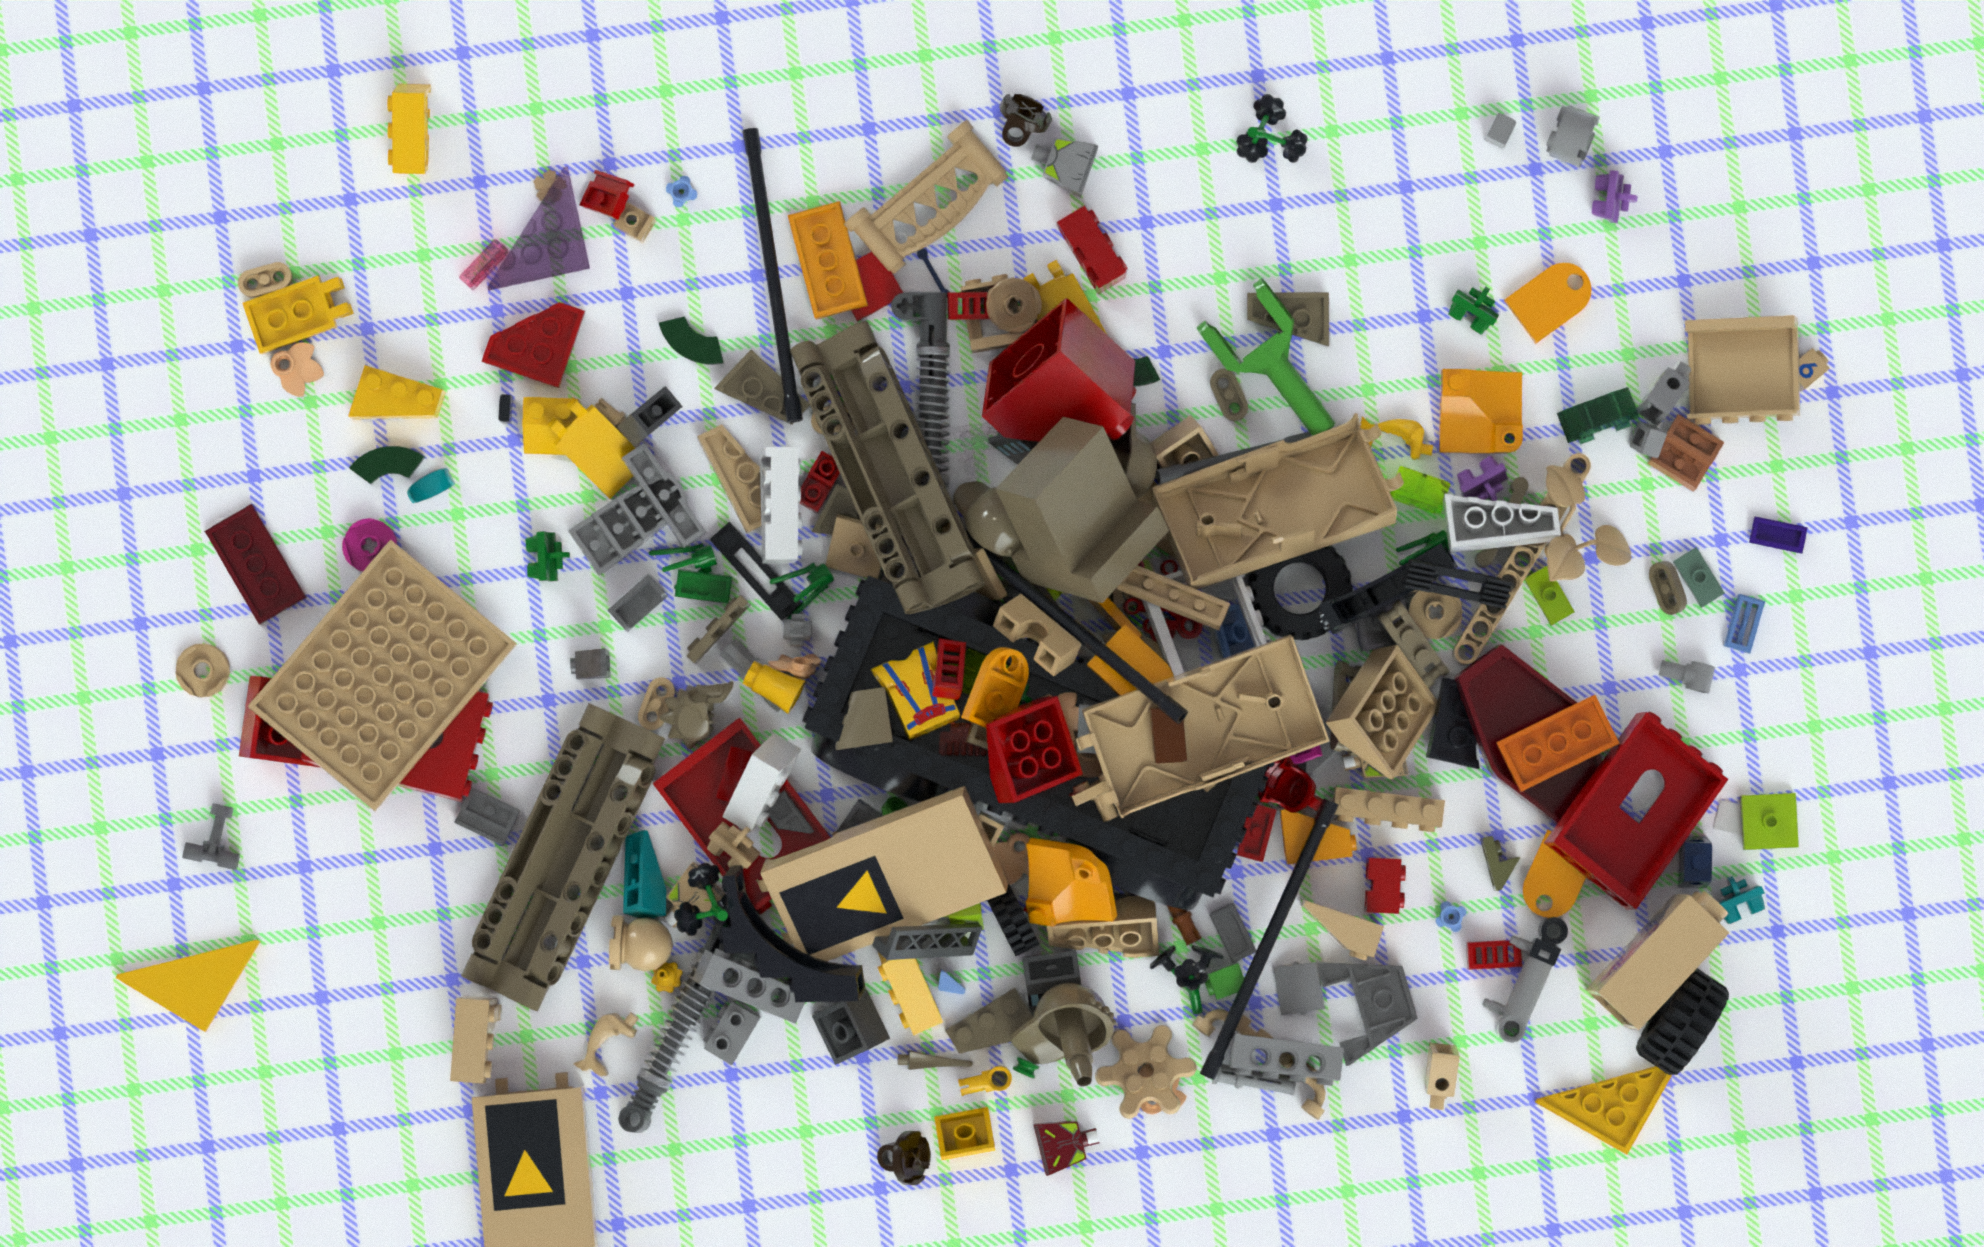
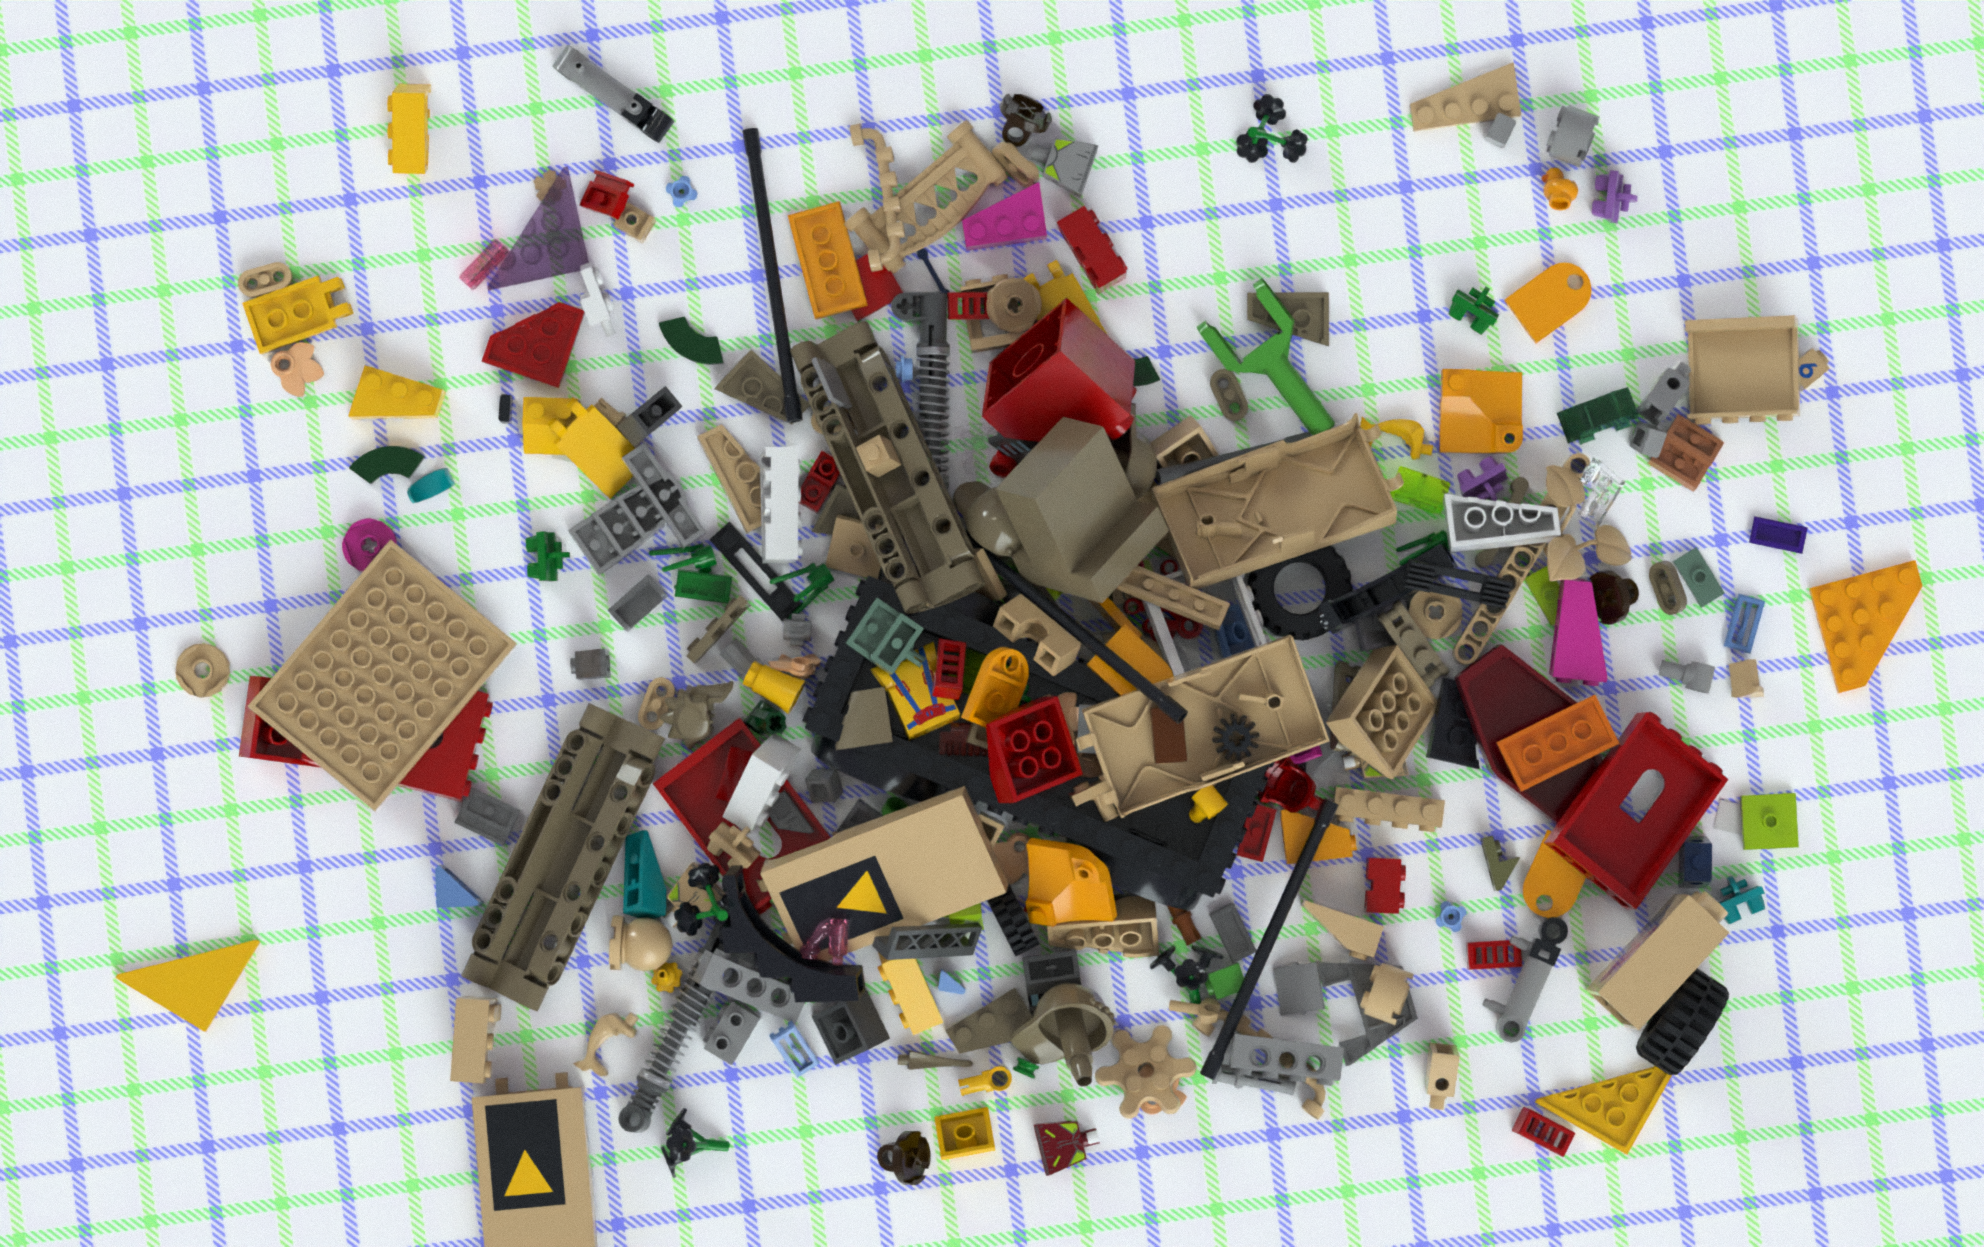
flat silver bar [182,803,240,870] -> none
dark red tile [204,504,307,625] -> none
none -> medium blue slope [435,865,484,908]
none -> light grey piece [552,44,675,143]
none -> white plate [580,262,616,338]
none -> black plant [660,1108,730,1178]
none -> dark green piece [744,700,787,736]
none -> medium blue tile [769,1020,820,1078]
none -> clear pink plant [800,918,849,965]
none -> light grey slope [805,769,843,803]
none -> light grey piece [811,357,852,409]
none -> sand green plate [845,598,926,675]
none -> tan bar [850,123,905,272]
none -> tan brick [856,435,902,477]
none -> light blue plate [896,355,913,383]
none -> dark pink wedge [962,182,1047,251]
none -> red tile [989,451,1017,478]
none -> tan plate [992,142,1040,188]
none -> tan bar [1169,998,1221,1024]
none -> yellow pin [1189,785,1228,823]
none -> black gear [1212,713,1260,761]
none -> tan brick [1360,962,1414,1025]
none -> tan wing [1409,62,1521,132]
none -> red slope [1512,1107,1575,1157]
none -> light orange animal [1541,167,1579,211]
none -> dark pink slope [1549,578,1607,686]
none -> clear plate [1578,457,1626,528]
none -> dark brown tile [1589,570,1639,625]
none -> tan tile [1729,659,1764,698]
none -> light orange plate [1809,560,1923,694]

